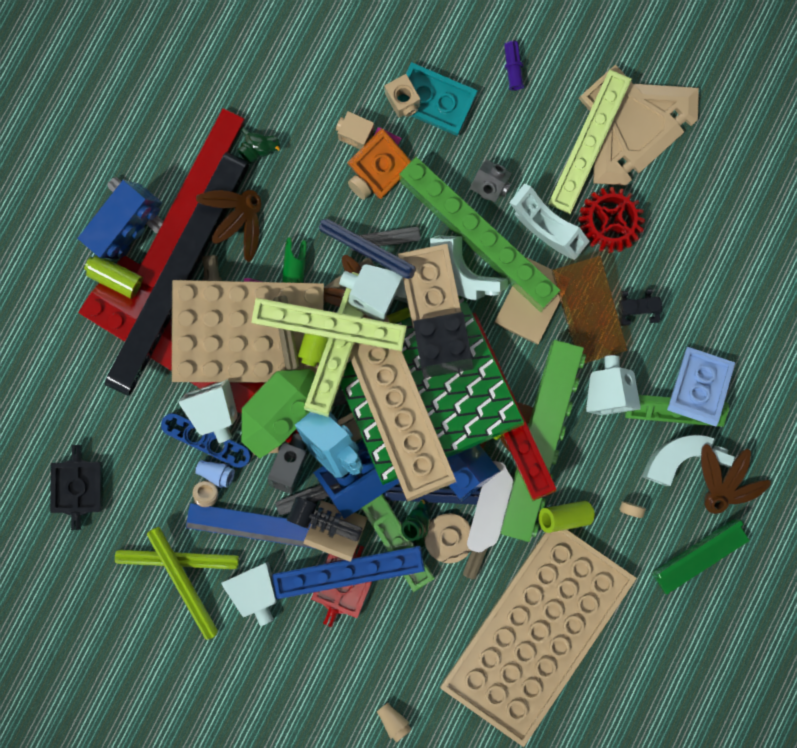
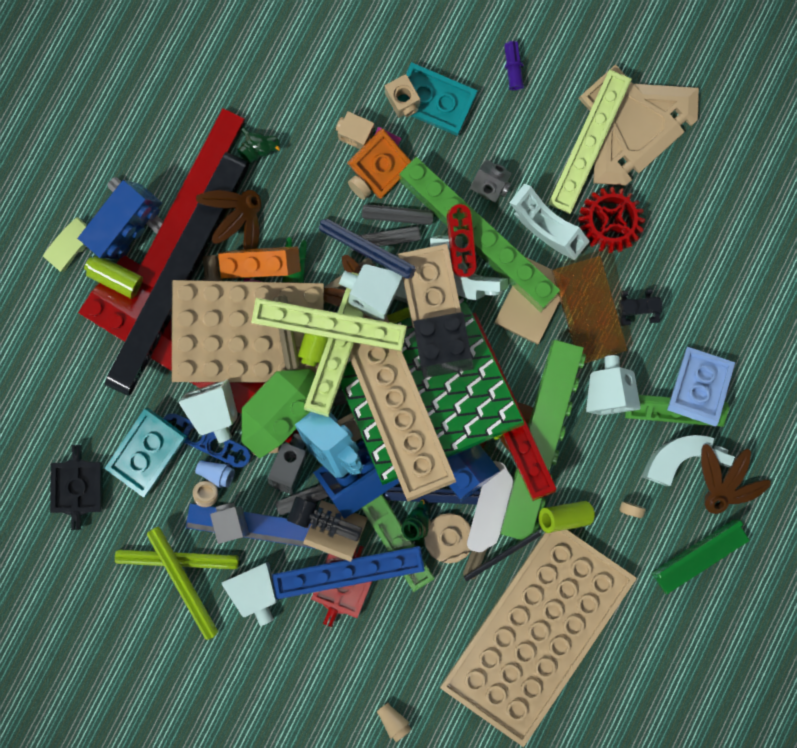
none -> yellowish green slope [43,217,87,272]
none -> teal plate [104,407,188,498]
none -> light grey brick [210,503,249,544]
none -> orange brick [218,247,301,278]
none -> dark grey axle [362,204,434,225]
none -> red beam [447,204,476,278]
none -> black axle [464,531,541,581]

